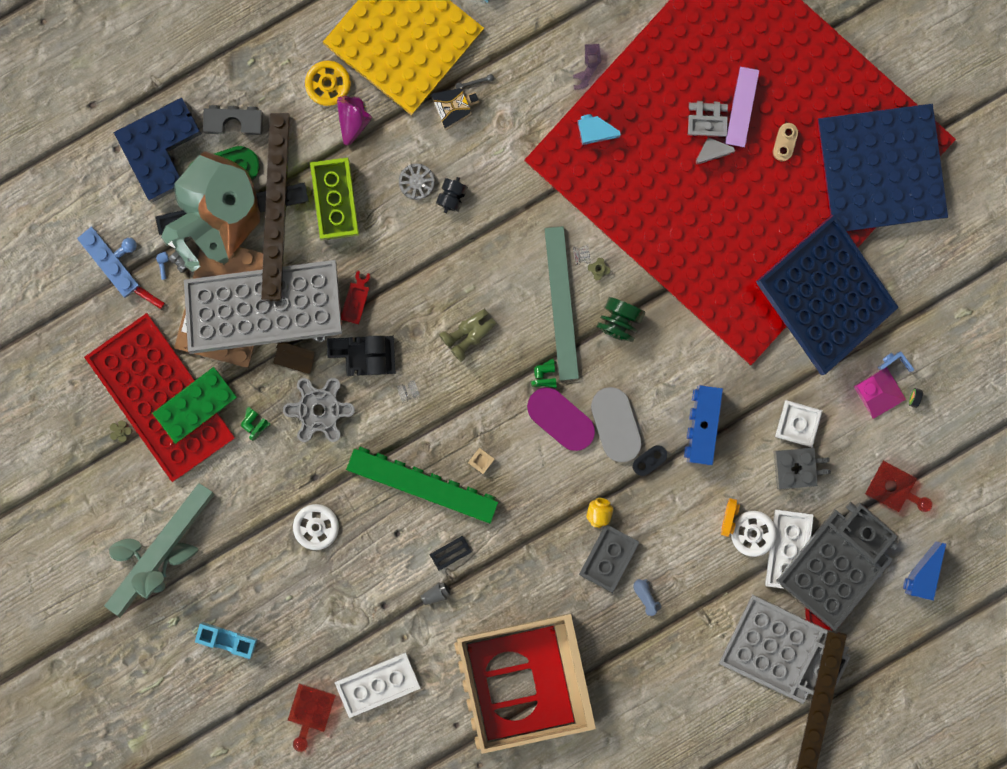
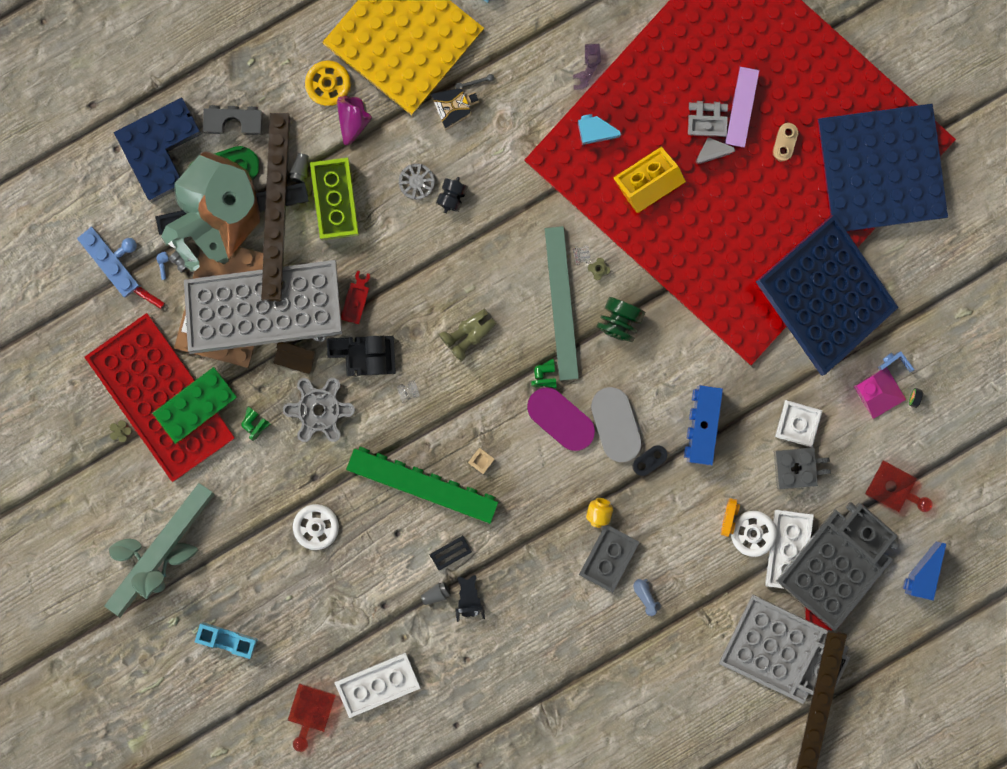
door [454,613,596,754] -> none
none -> dark grey cone [289,153,309,183]
none -> black hair [455,575,485,622]
none -> yellow slope [614,147,686,213]

